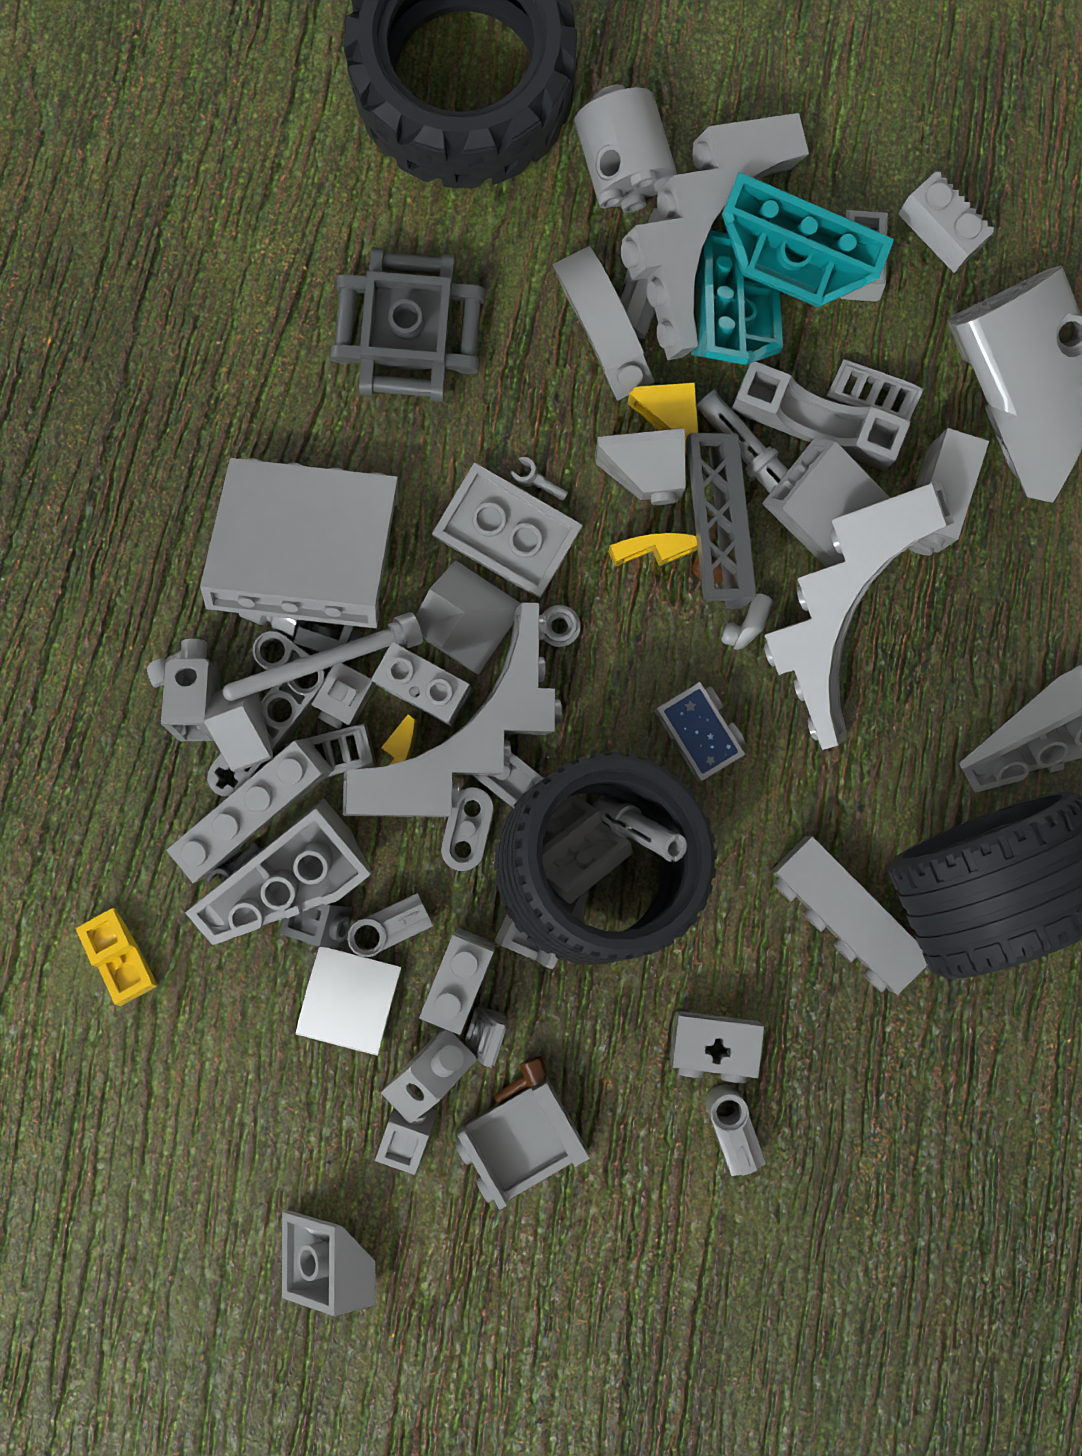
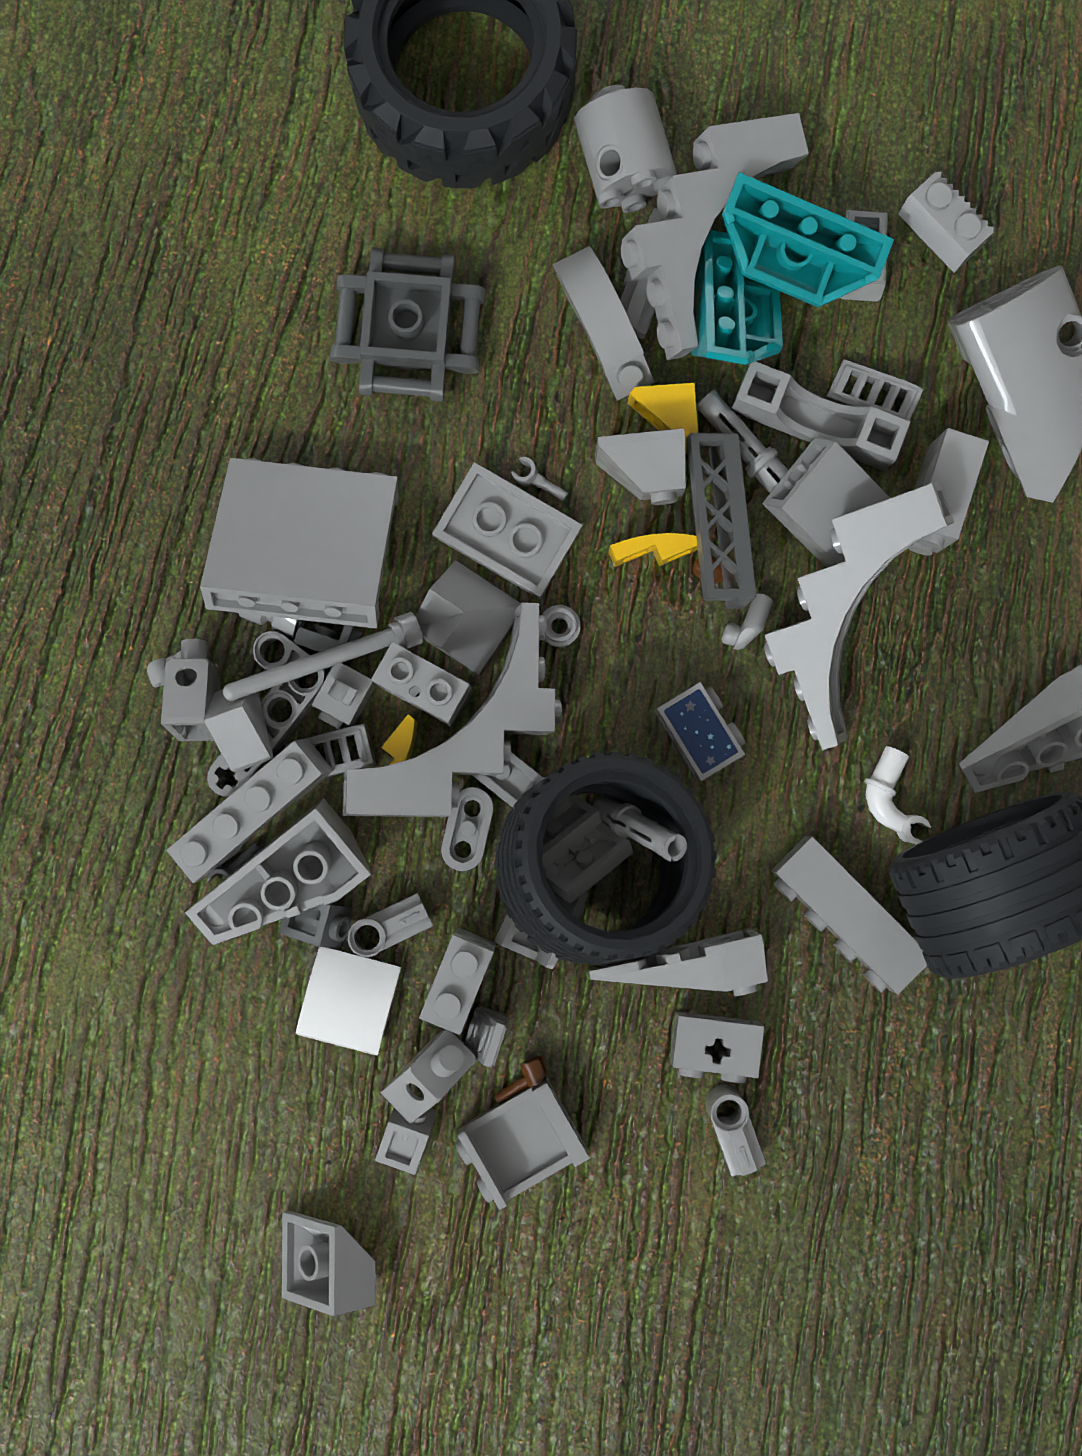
yellow slope [75,908,158,1006] -> none
none -> light grey wedge [588,928,768,996]
none -> white piece [864,746,931,844]

